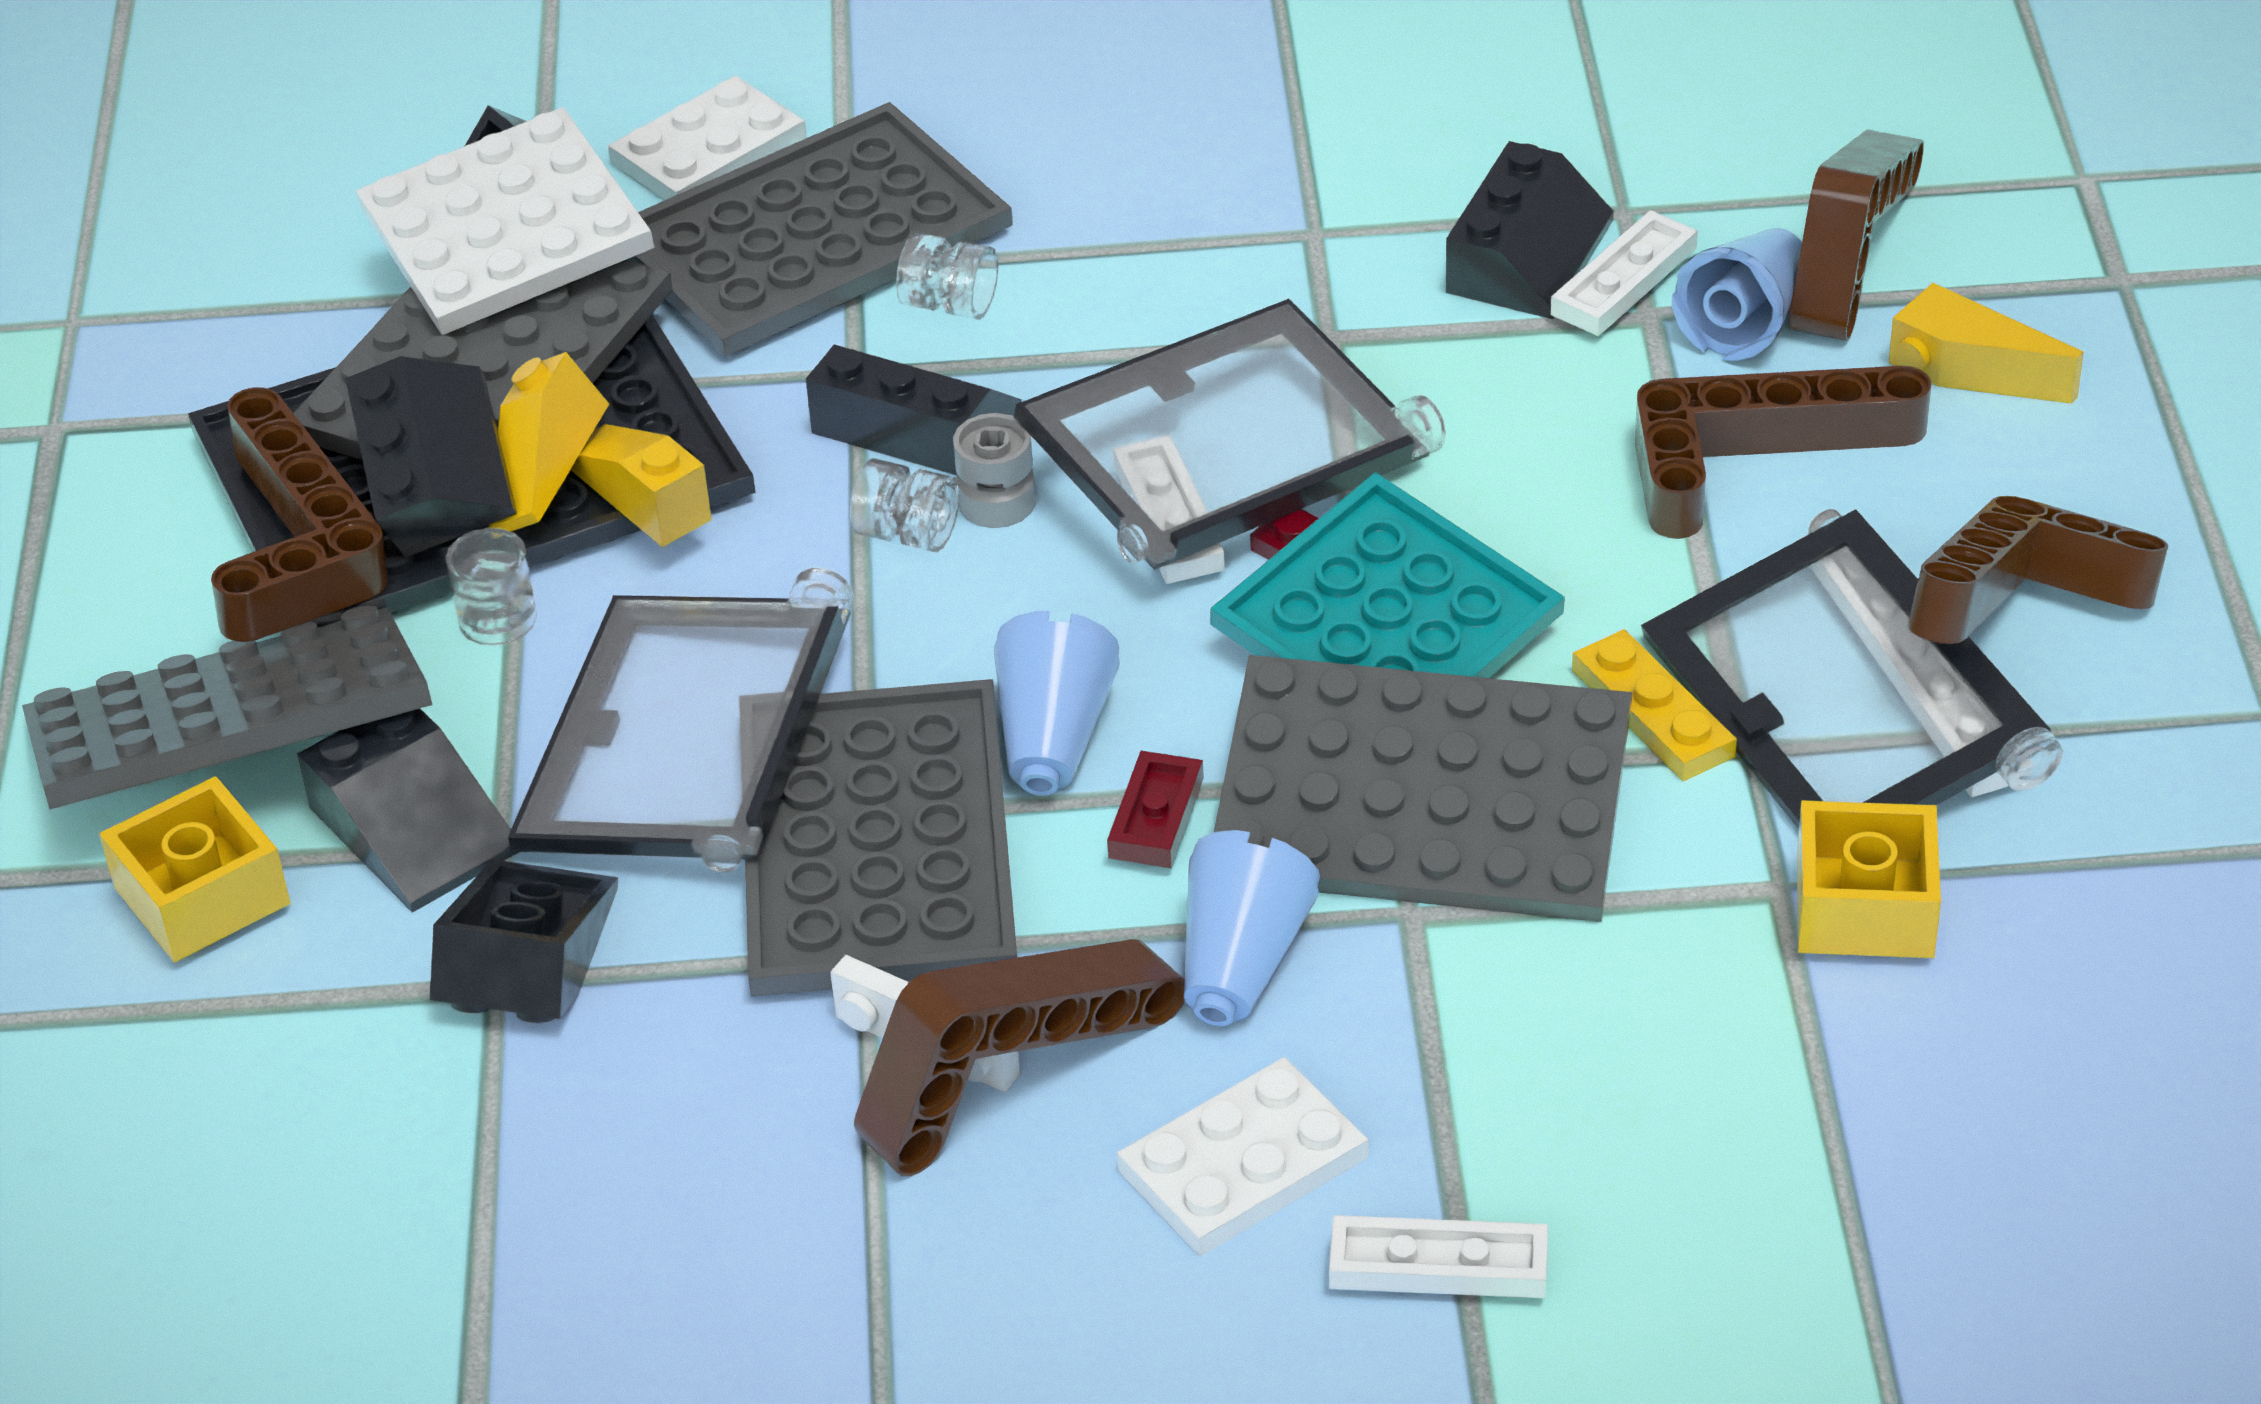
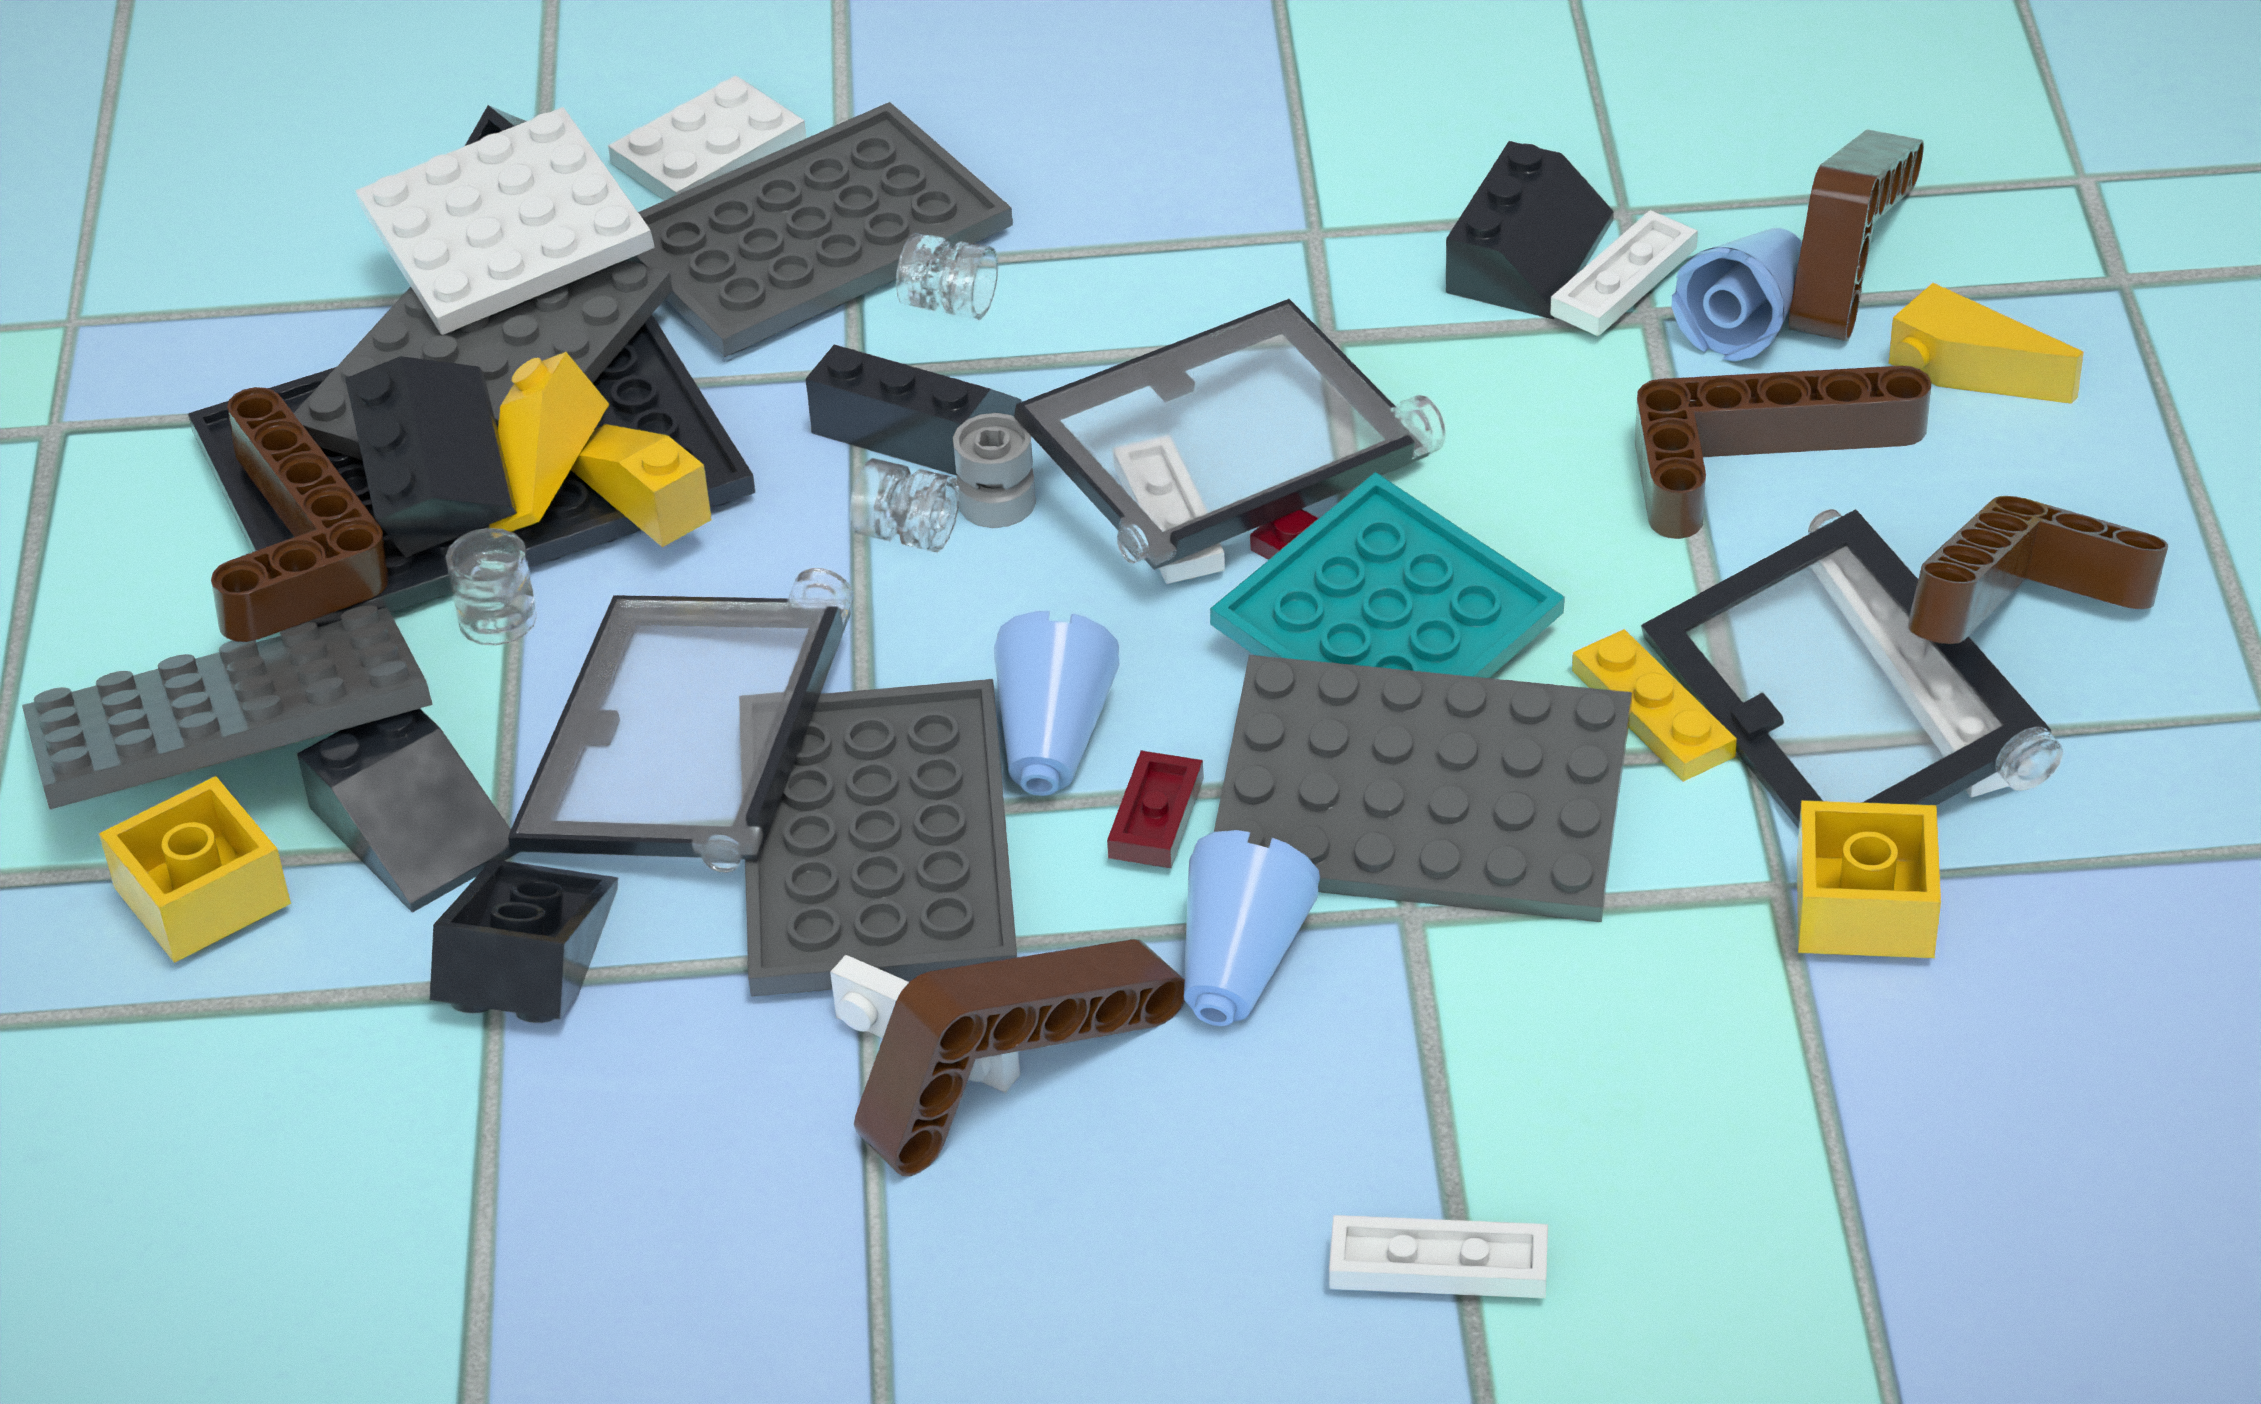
white plate [1117,1057,1369,1257] -> none

